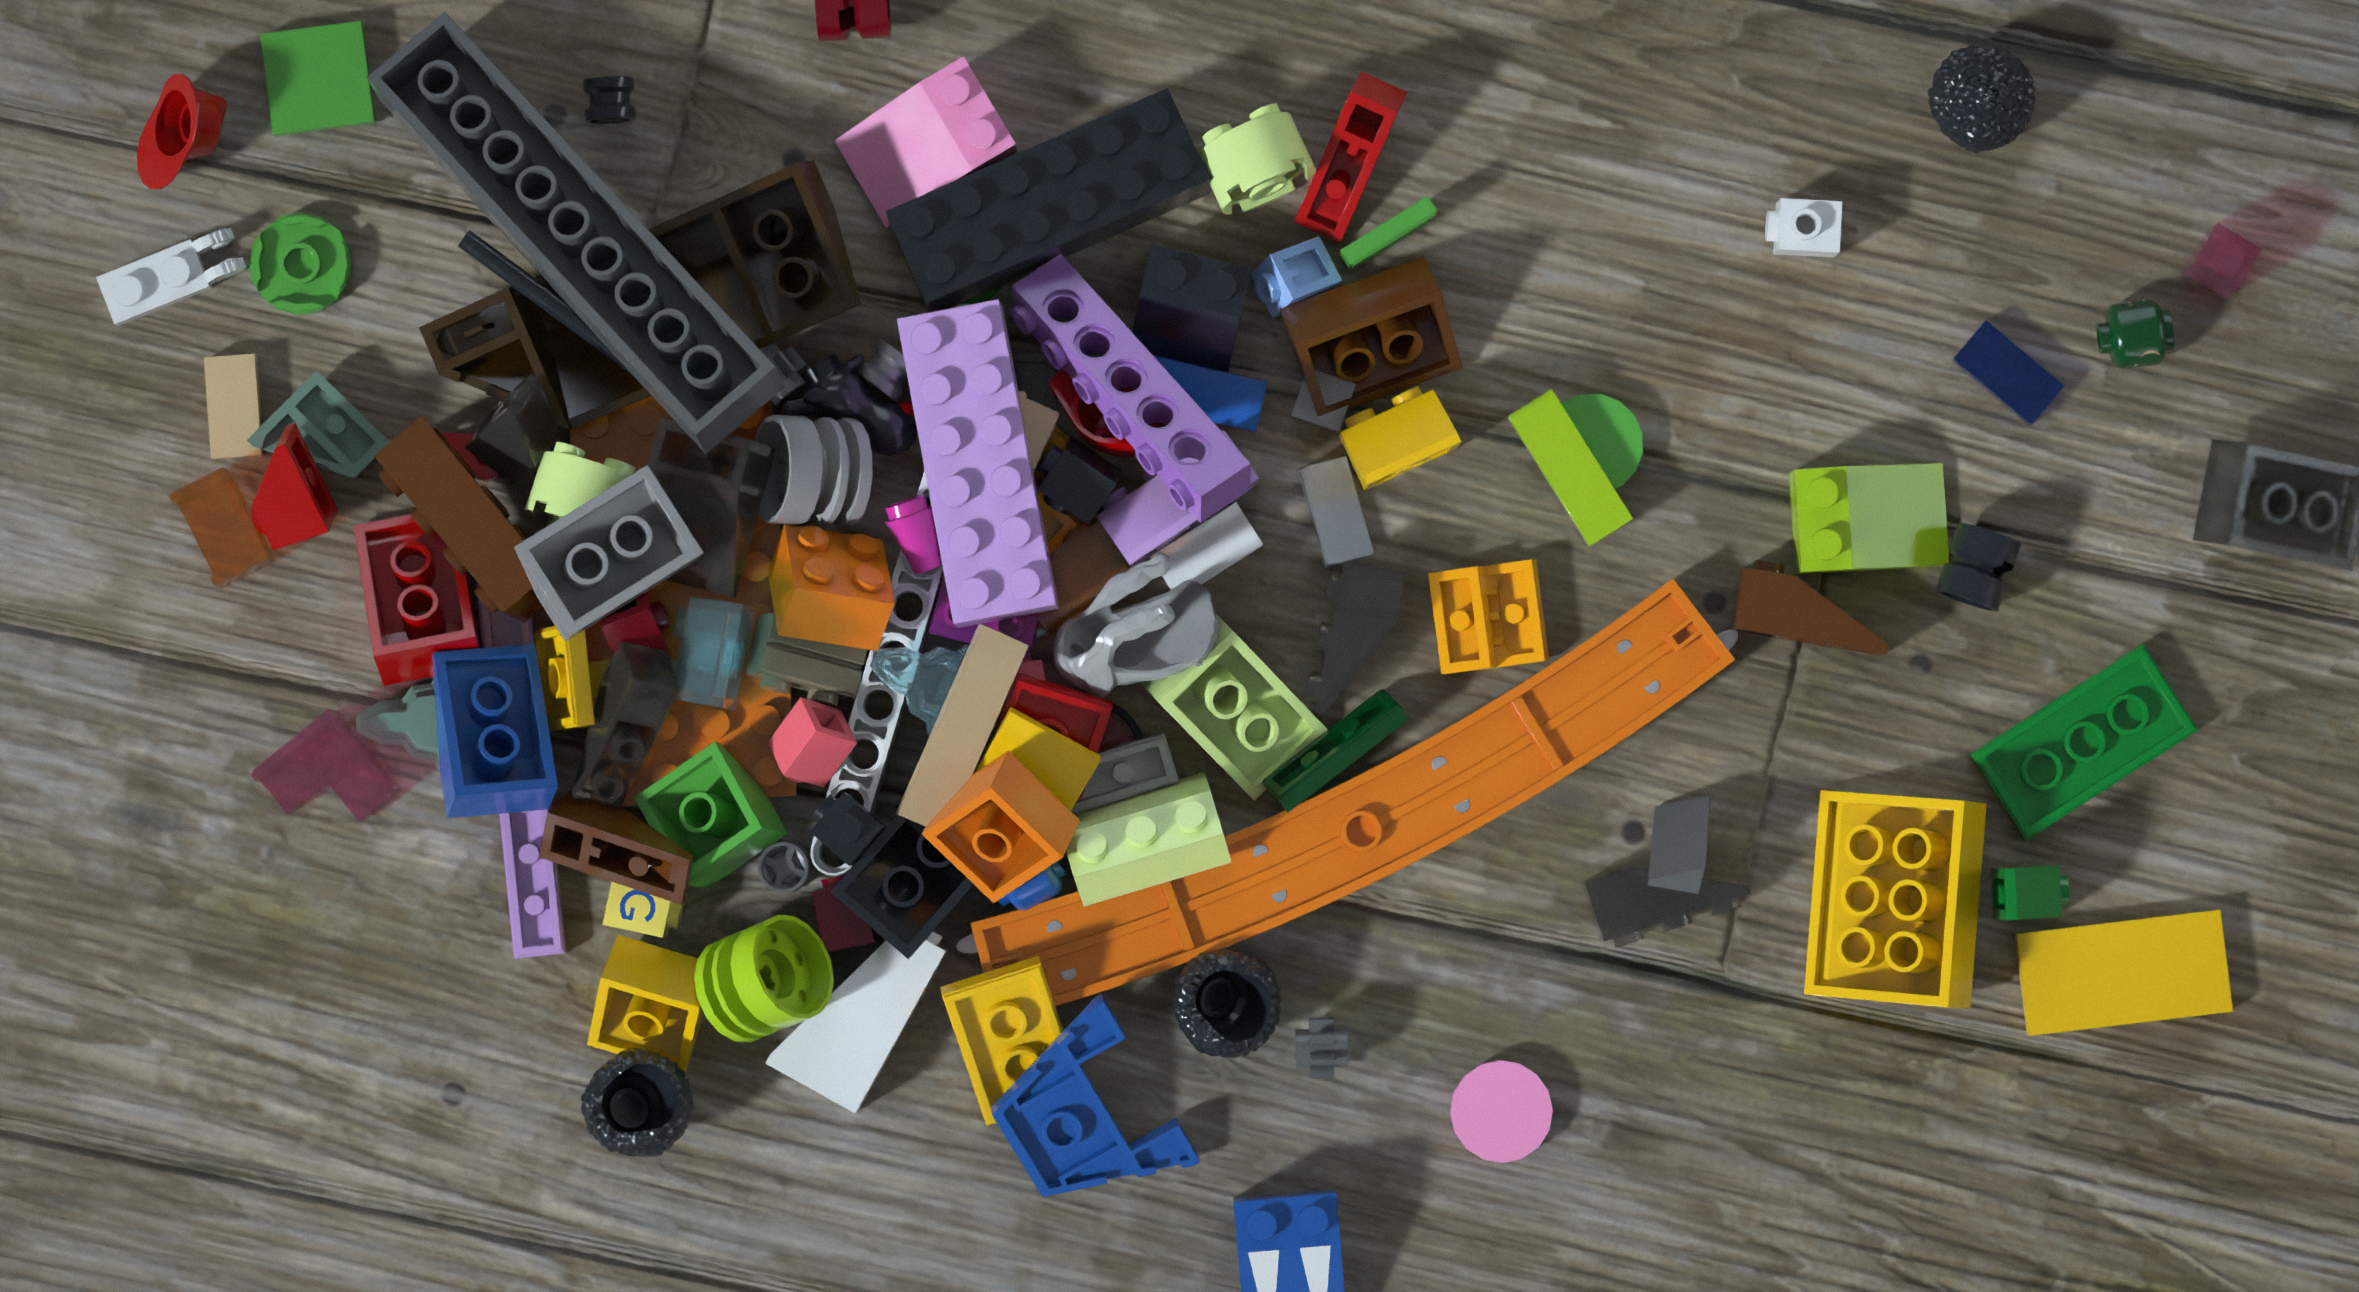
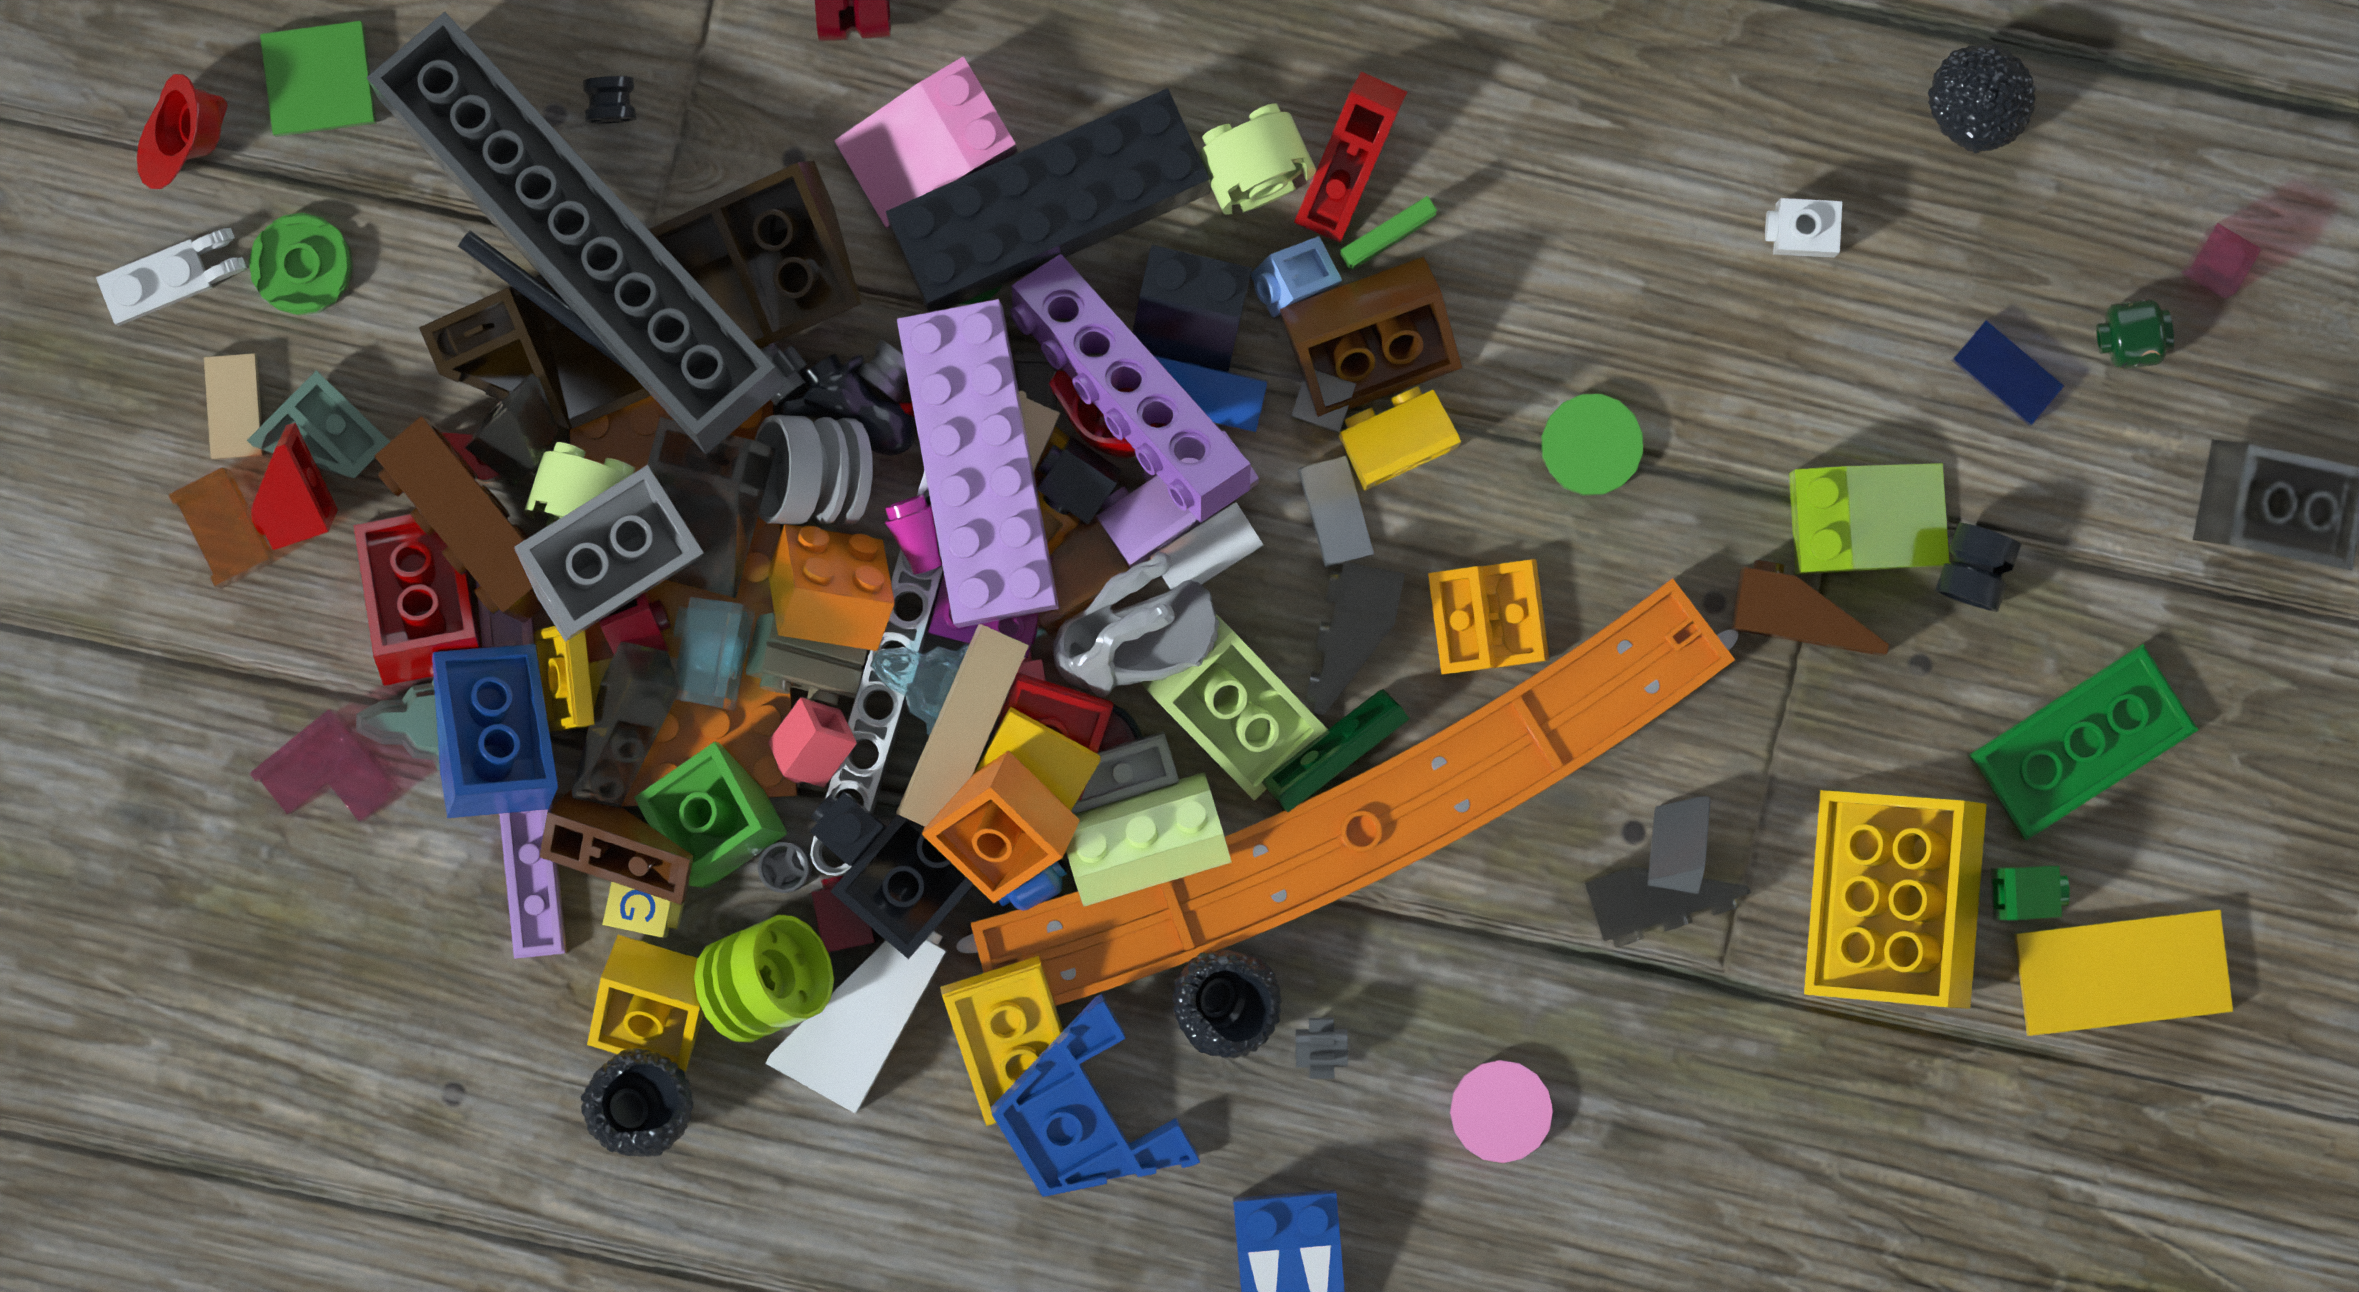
lime tile [1507,389,1633,547] -> none

